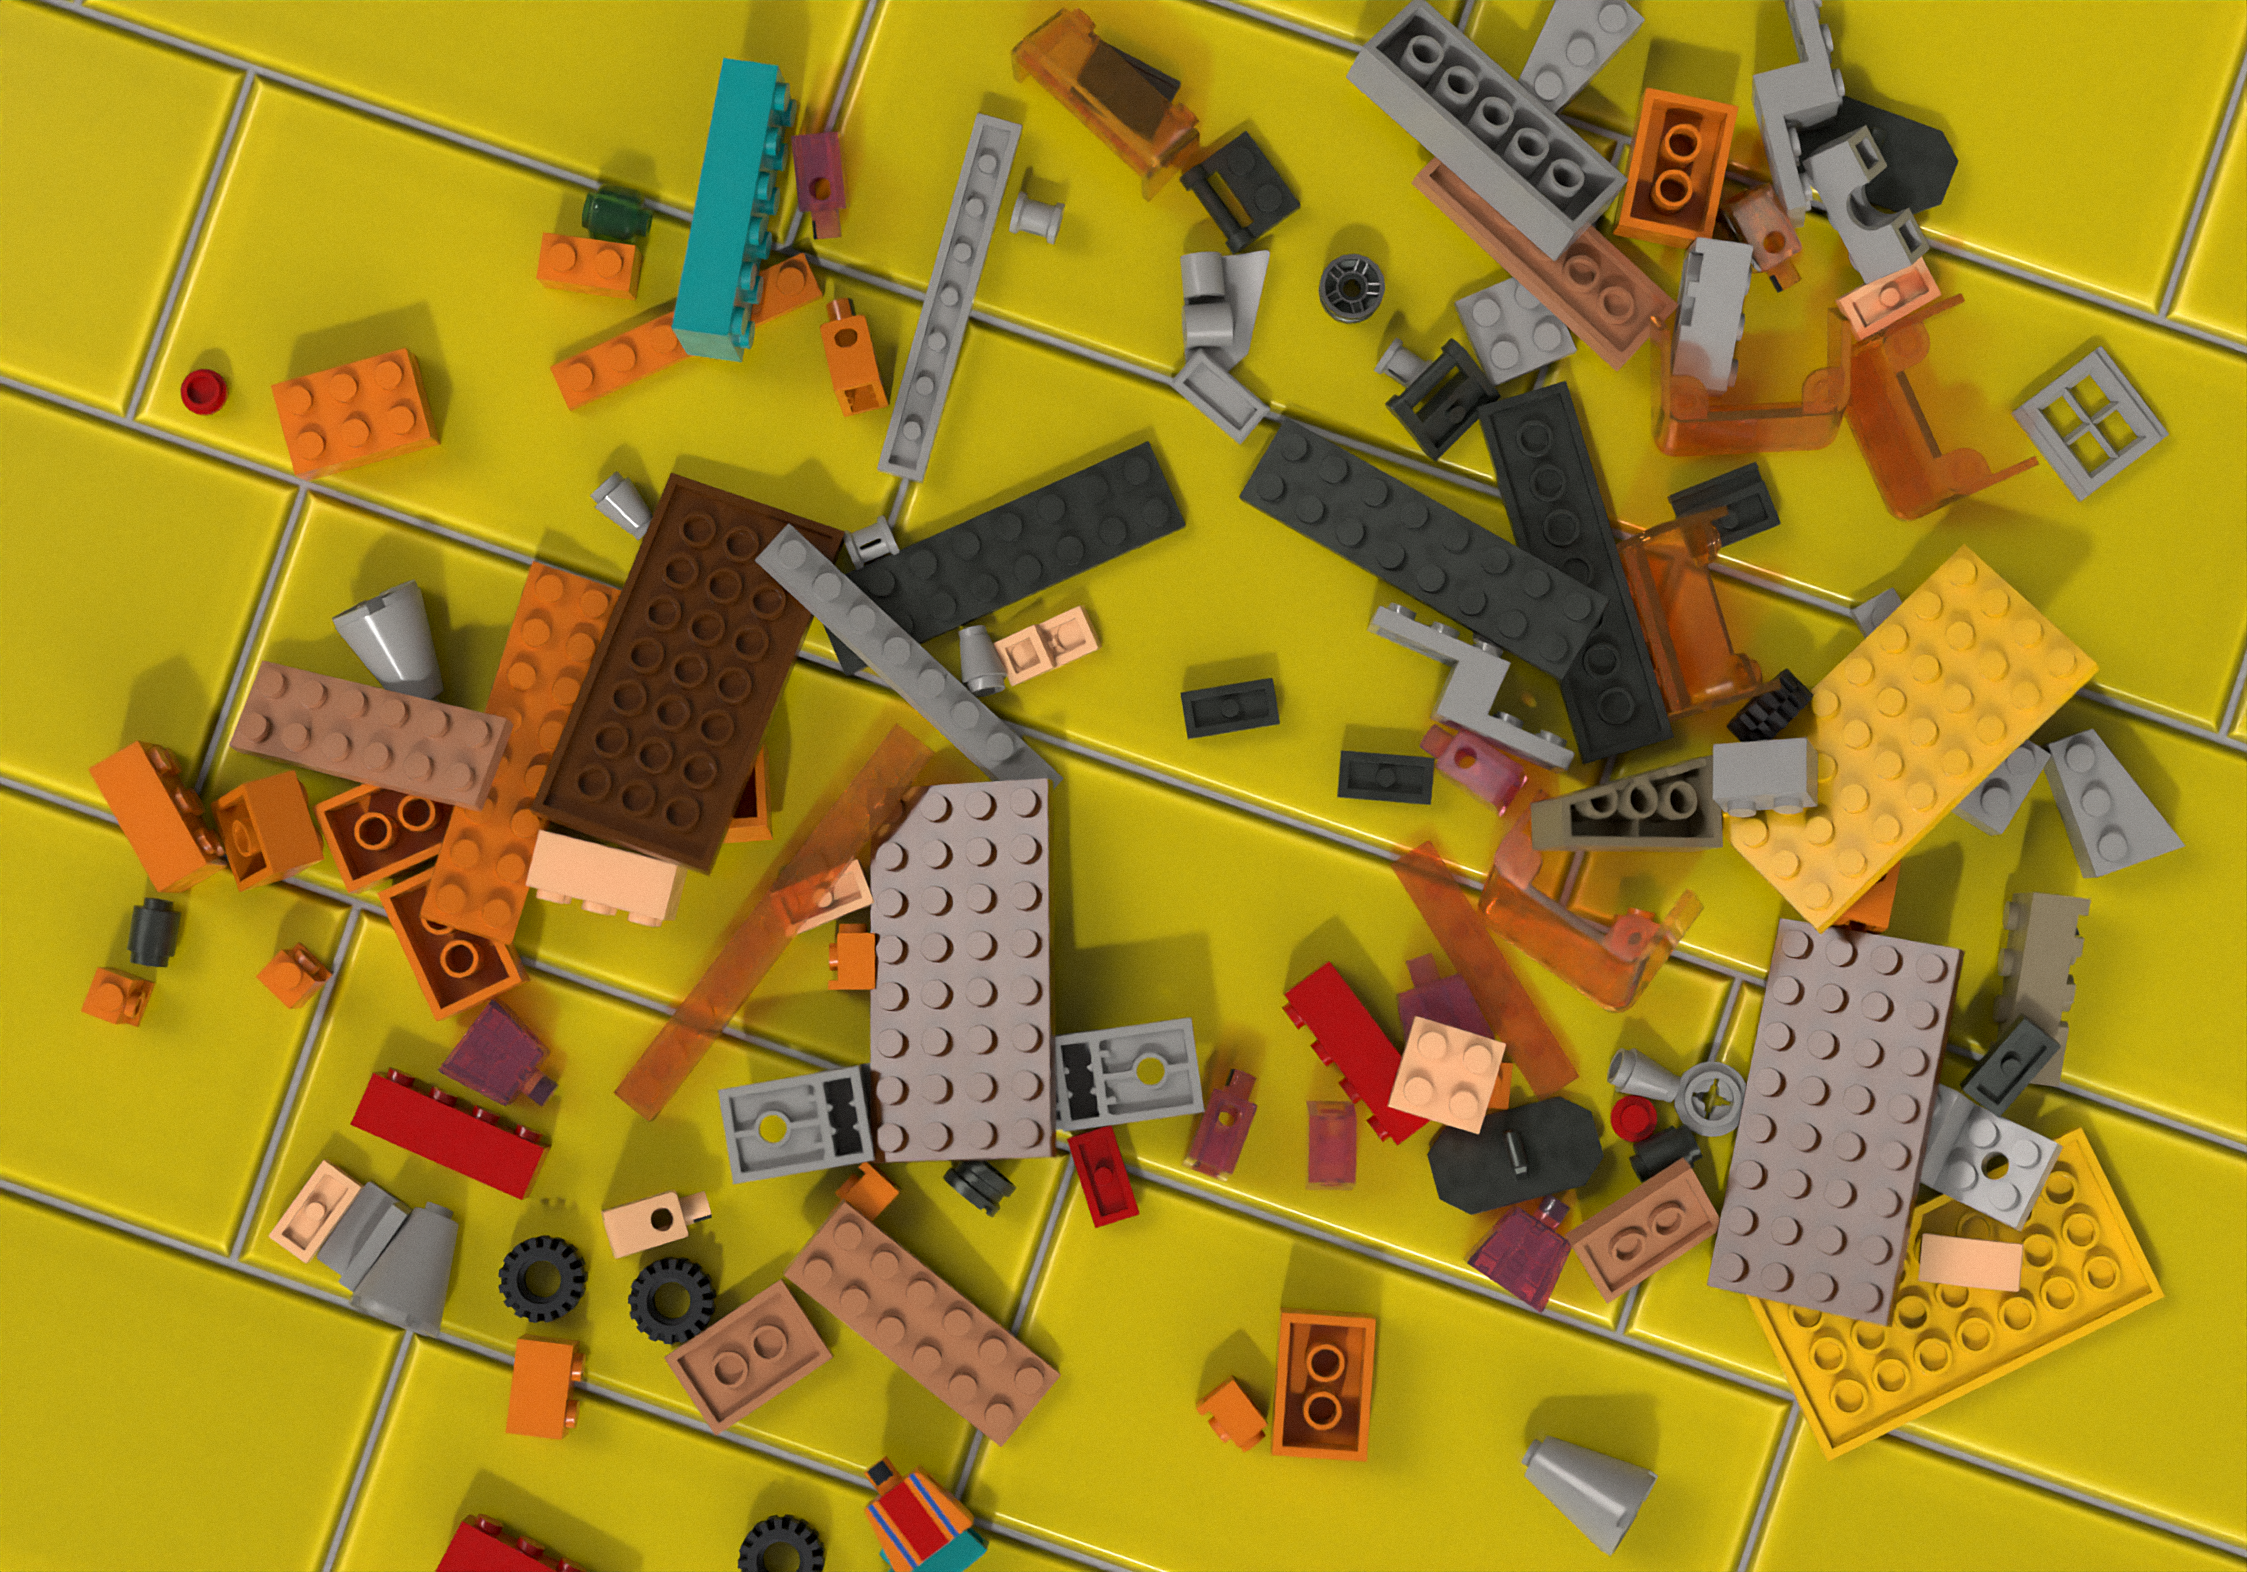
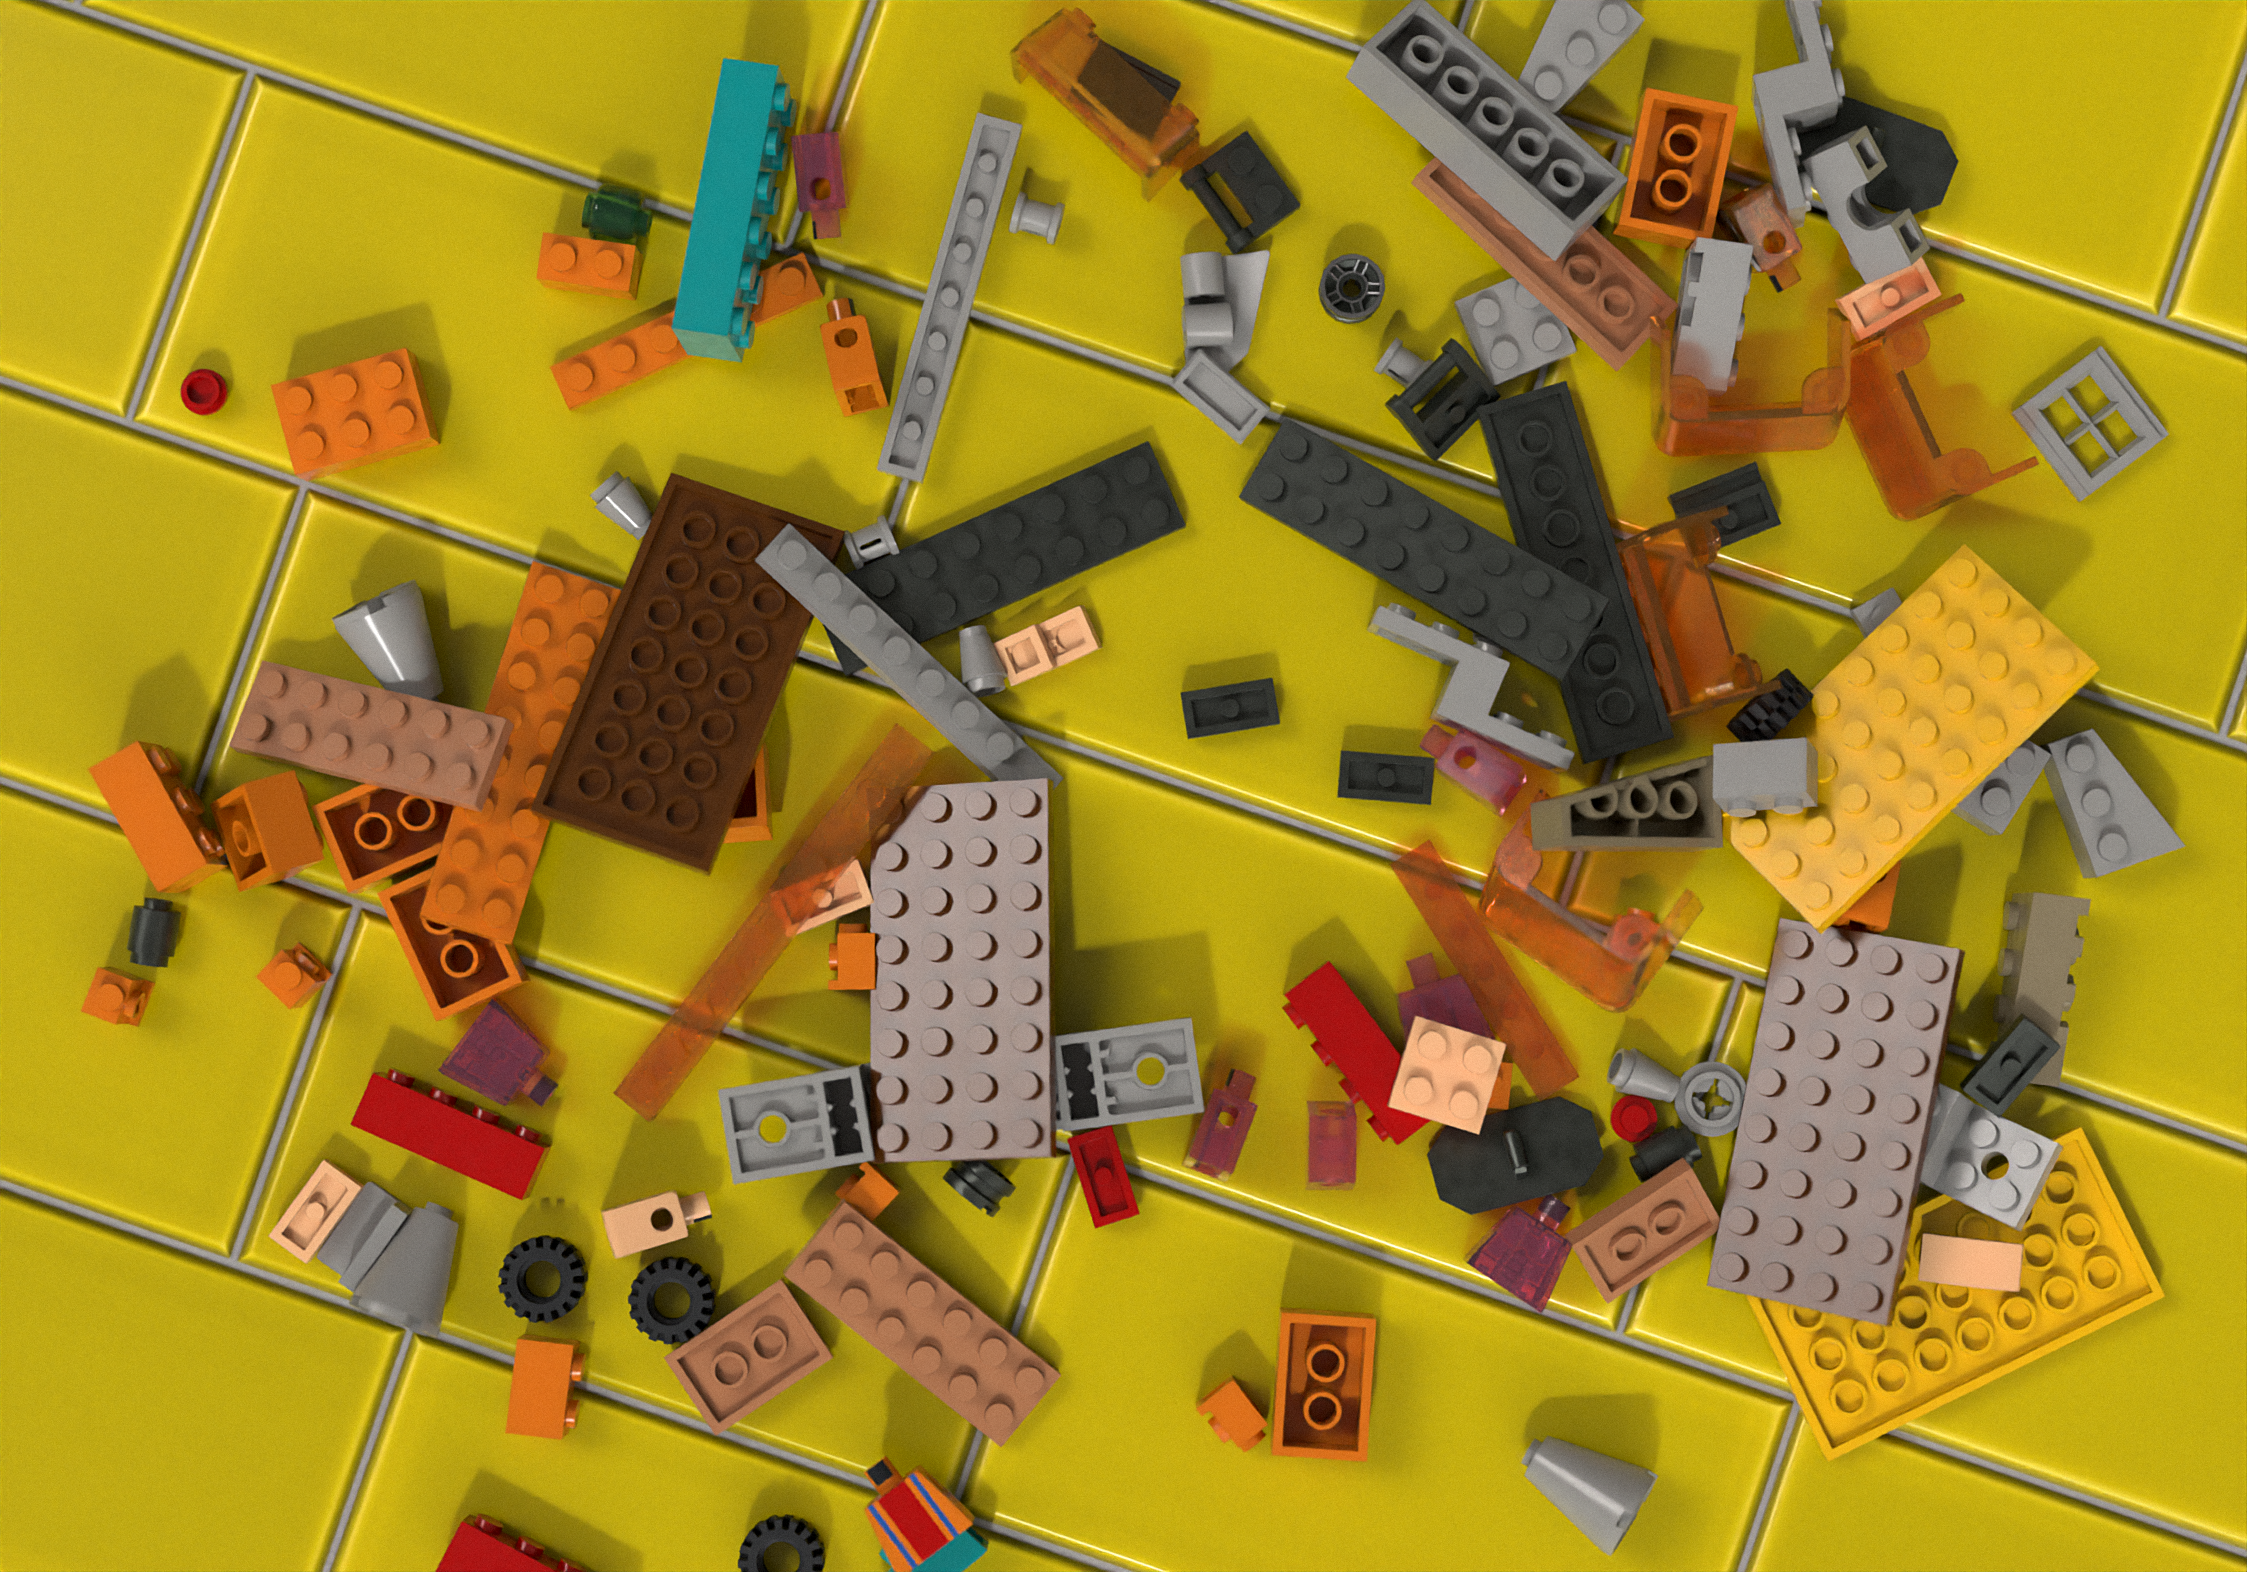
light nougat brick [526,830,688,927] -> none

